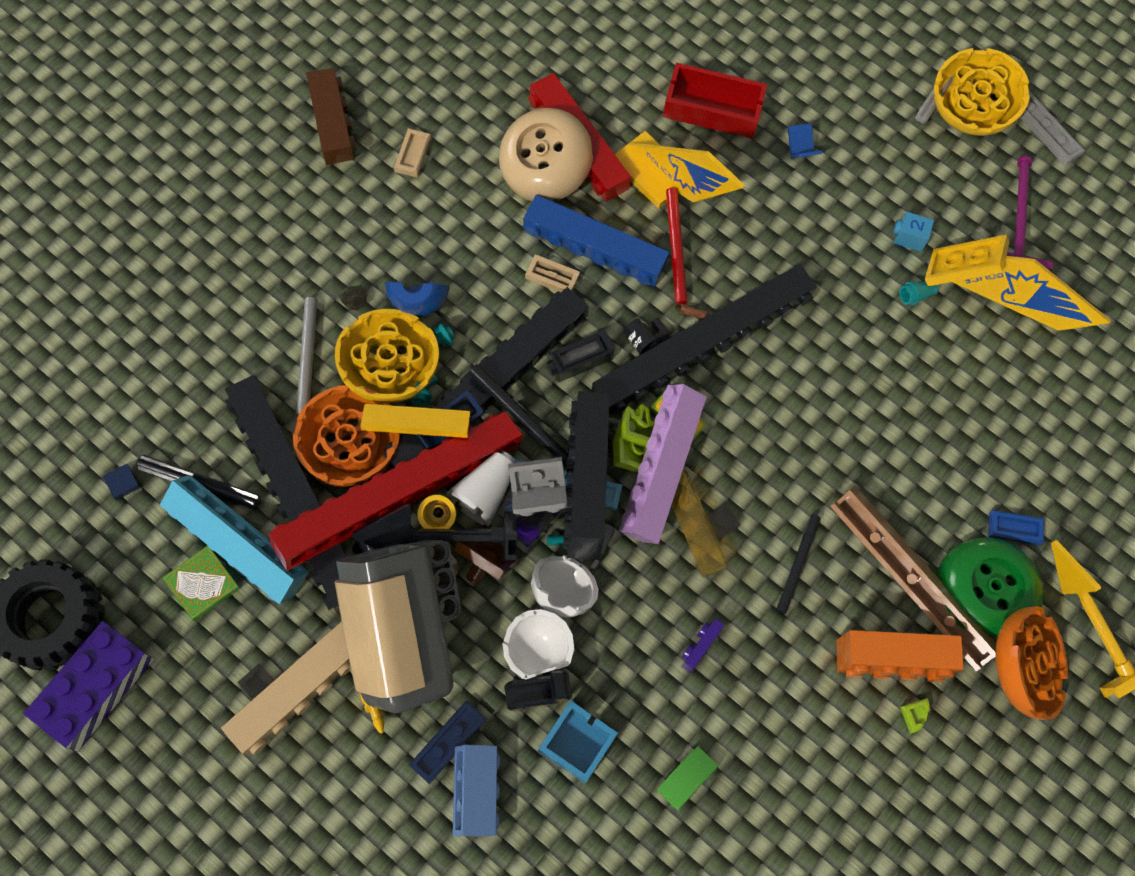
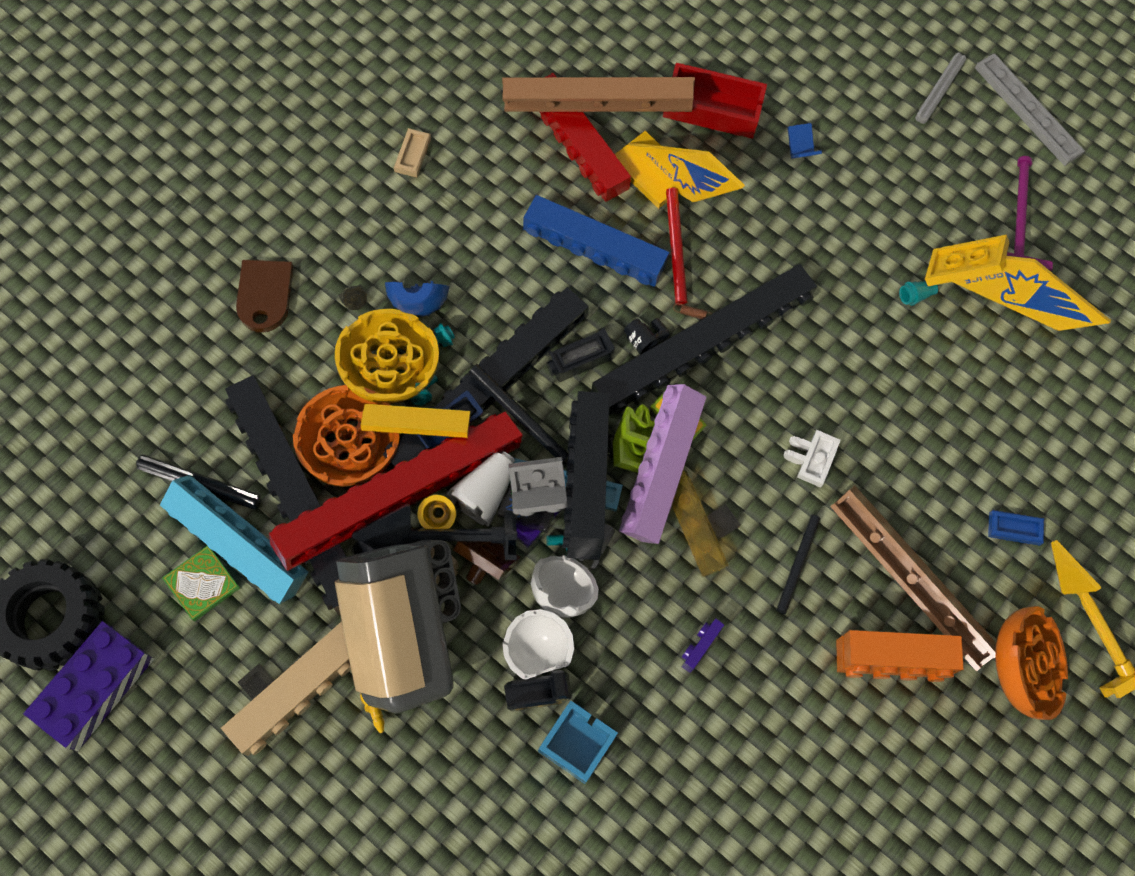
dark blue tile [103,464,141,501] -> none
light grey piece [296,297,318,417] -> none
reddish brown brick [306,67,357,165] -> none
dark blue tile [409,700,487,785] -> none
medium blue brick [453,745,500,837] -> none
tan brick [499,108,593,201] -> none
tan tile [525,254,580,292] -> none
bright green slope [657,746,719,811] -> none
dark azure brick [892,211,934,252] -> none
lime tile [900,698,930,734] -> none
yellow brick [933,48,1030,136] -> none
green brick [936,538,1044,642] -> none
none -> reddish brown tile [236,260,294,333]
none -> medium nougat tile [502,77,695,112]
none -> white hinge [783,430,841,488]

